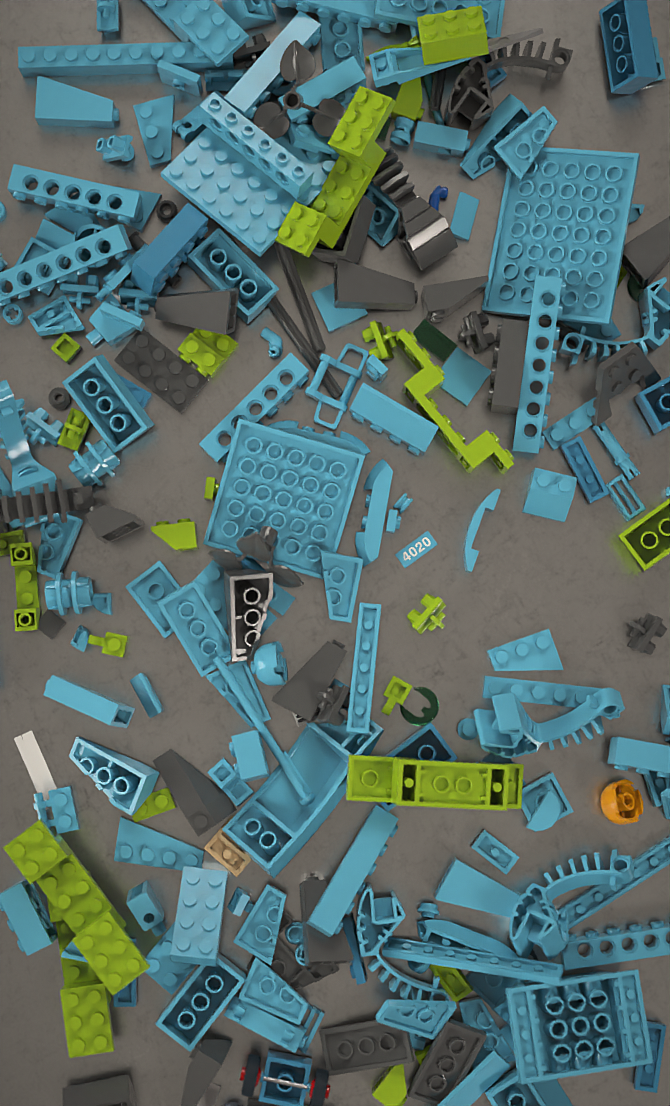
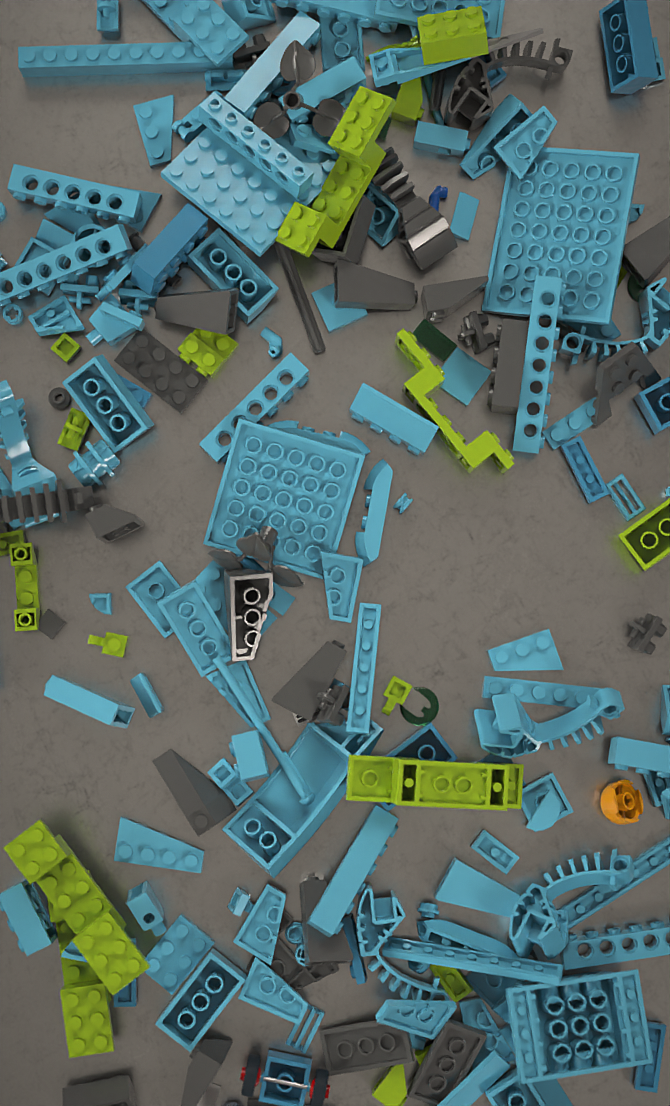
white sticker [14,730,57,810] -> none
medium azure hips [25,407,64,447] -> none
medium azure plate [33,786,80,834] -> none
medium azure slope [35,76,119,129] -> none
medium azure wing [37,513,84,579] -> none
medium azure piece [45,571,94,616] -> none
medium azure wedge [69,736,160,816] -> none
medium azure tile [71,625,89,652] -> none
medium azure hips [96,134,134,162] -> none
lime plate [132,787,177,823] -> none
lime slope [151,518,199,551] -> none
dark grey plate [156,200,178,222] -> none
medium azure plate [157,59,203,98] -> none
medium azure brick [170,866,228,966] -> none
tan wing [203,816,251,877] -> none
lime plate [204,477,220,501] -> none
medium azure brick [223,992,308,1053] -> none
medium azure cylinder [250,641,288,686] -> none
dark grey axle [267,295,343,399] -> none
medium azure bar [305,343,369,430] -> none
lime hips [362,320,398,360] -> none
medium azure plate [366,354,388,383] -> none
medium azure plate [385,509,401,534] -> none
medium azure wheel [390,117,416,146] -> none
medium azure sticker [395,531,438,568] -> none
lime hips [407,593,446,635] -> none
medium azure plate [457,718,478,740] -> none
medium azure slope [464,489,501,573] -> none
medium azure slope [522,468,578,522] -> none
medium azure pin [592,421,641,481] -> none

